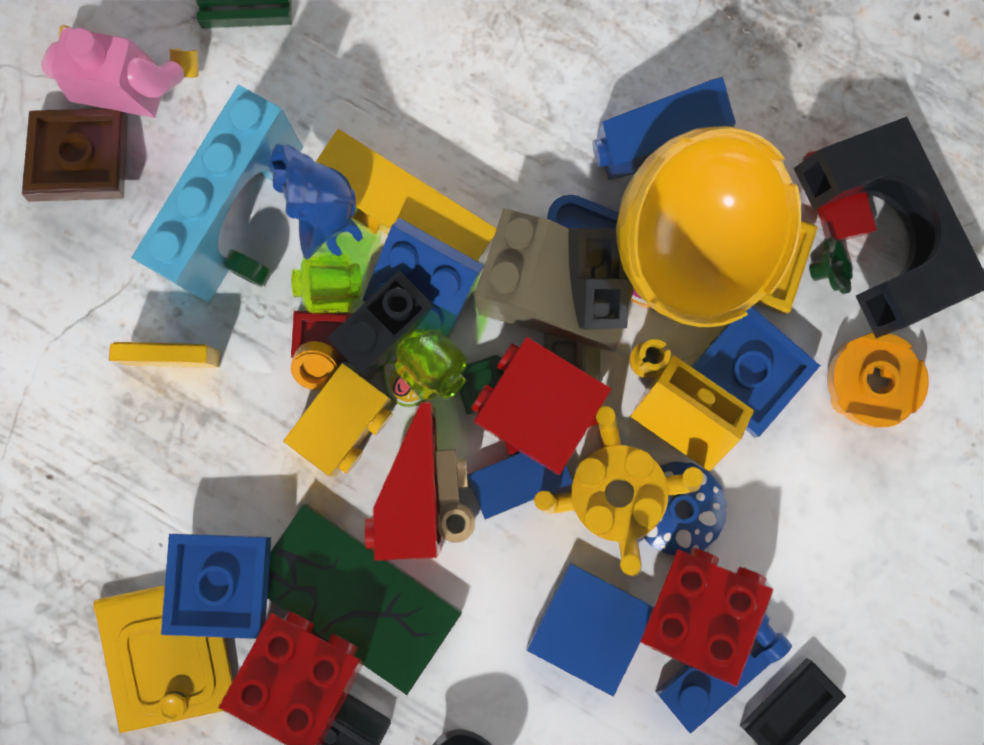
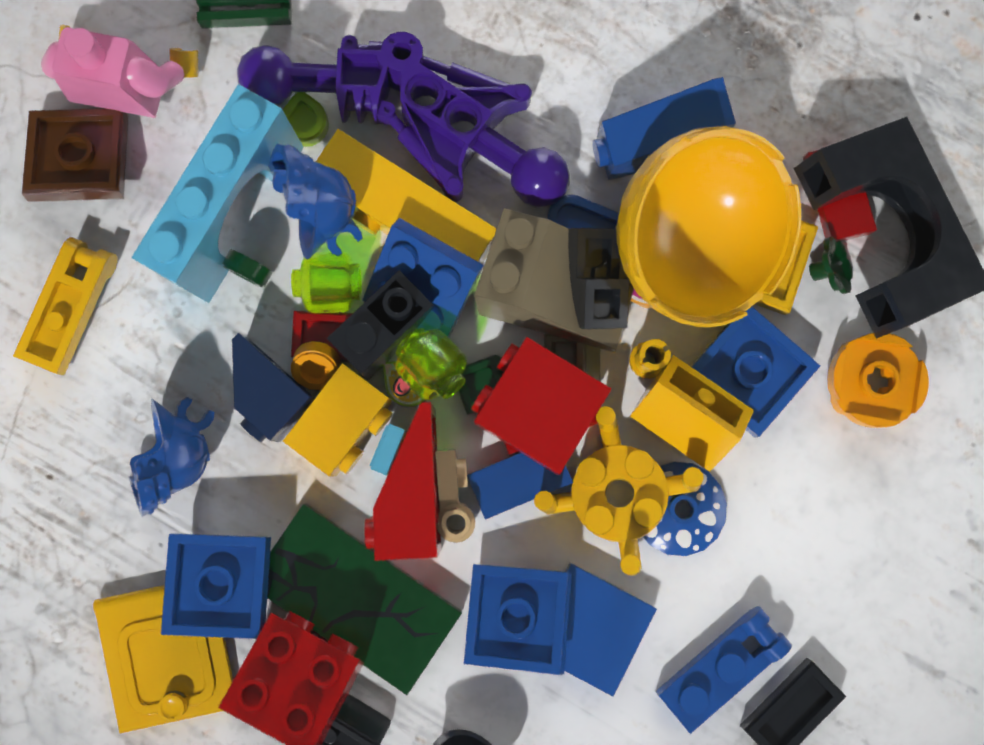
yellow tile [109,342,220,368] -> none
red brick [640,547,774,687] -> none
none -> yellow plate [13,237,118,375]
none -> blue helmet [128,397,215,516]
none -> dark blue slope [232,333,315,442]
none -> dark purple piece [237,32,570,208]
none -> lime tile [282,92,329,147]
none -> medium azure tile [369,424,407,476]
none -> blue plate [464,564,572,675]

